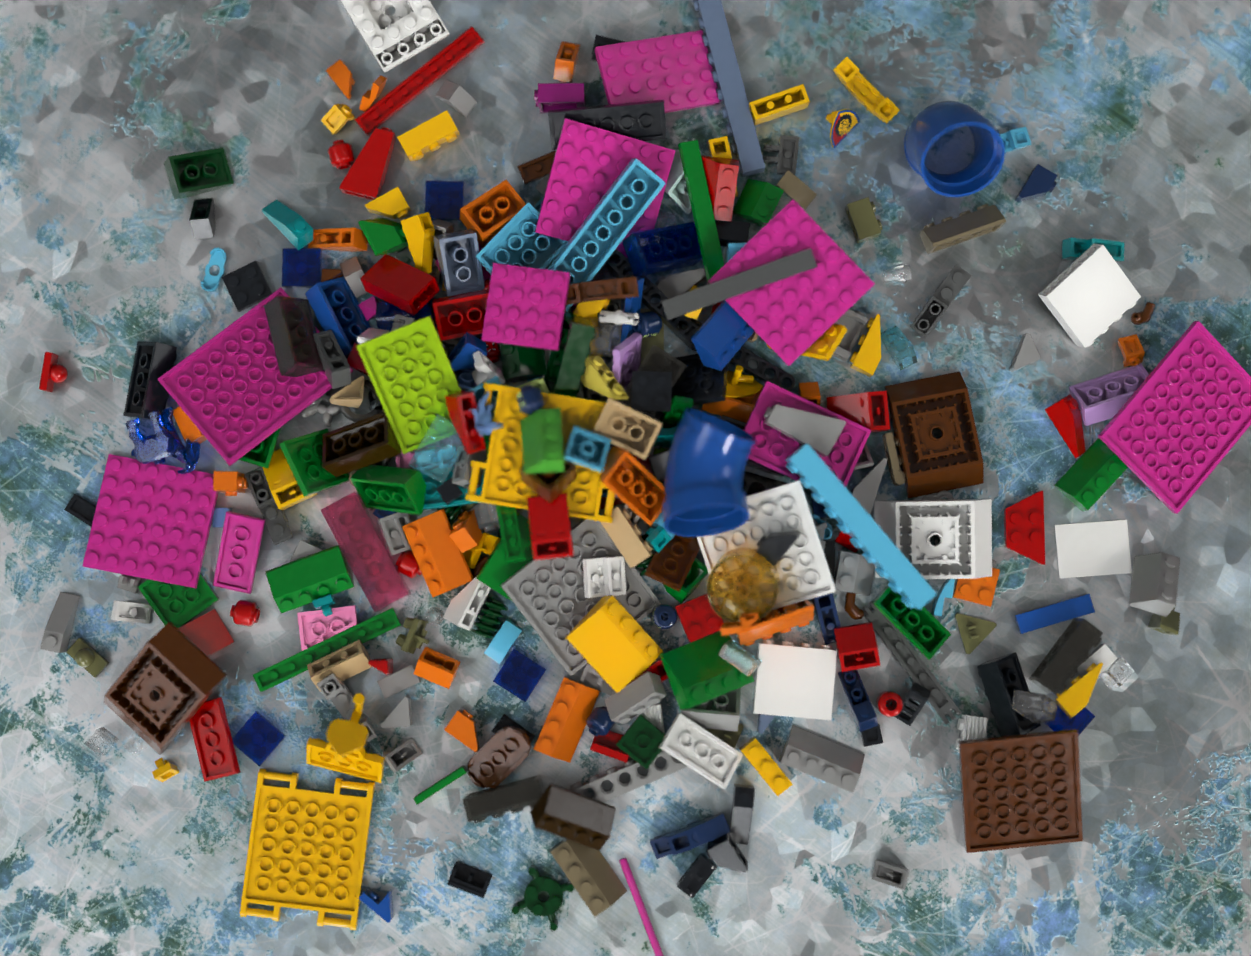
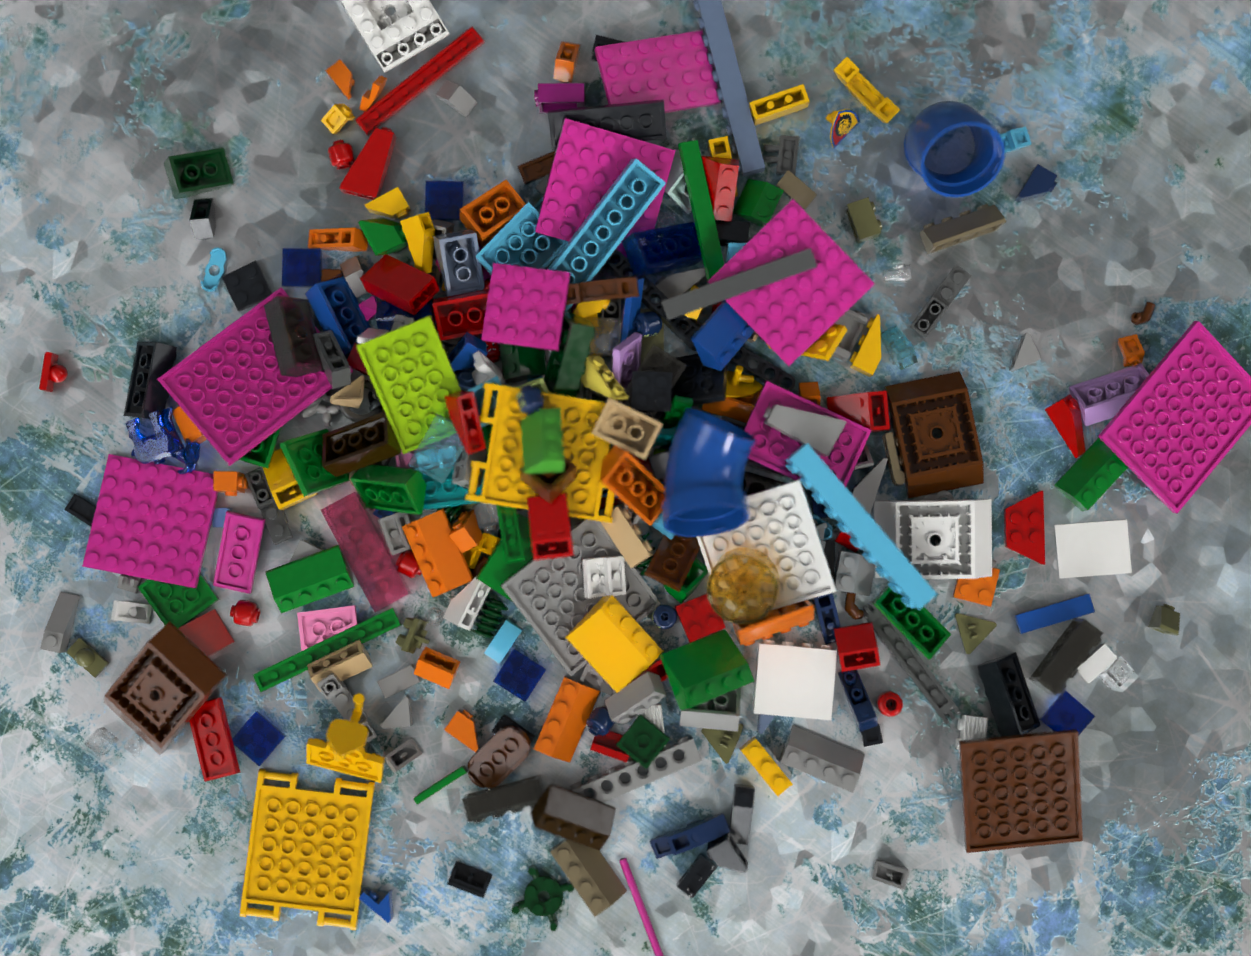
yellow tile [152,757,180,782] -> none
teal slope [261,200,313,251] -> none
teal tile [312,594,336,617] -> none
red slope [368,658,393,675] -> none
yellow brick [397,110,460,161] -> none
black tile [436,478,463,506] -> none
medium blue piece [470,391,503,437] -> none
medium azure slope [563,426,611,472] -> none
white pin [599,310,639,326] -> none
teal tile [645,525,671,553] -> none
white plate [659,713,743,789] -> none
clear light blue slope [718,639,762,677] -> none
orange slope [721,612,759,636] -> none
black slope [756,531,801,566] -> none
black slope [894,682,931,726] -> none
medium azure slope [931,579,955,616] -> none
clear slope [1012,690,1057,724] -> none
white brick [1038,244,1141,348] -> none
yellow slope [1055,662,1103,719] -> none
teal slope [1062,237,1125,262] -> none
light grey slope [1129,552,1180,617] -> none

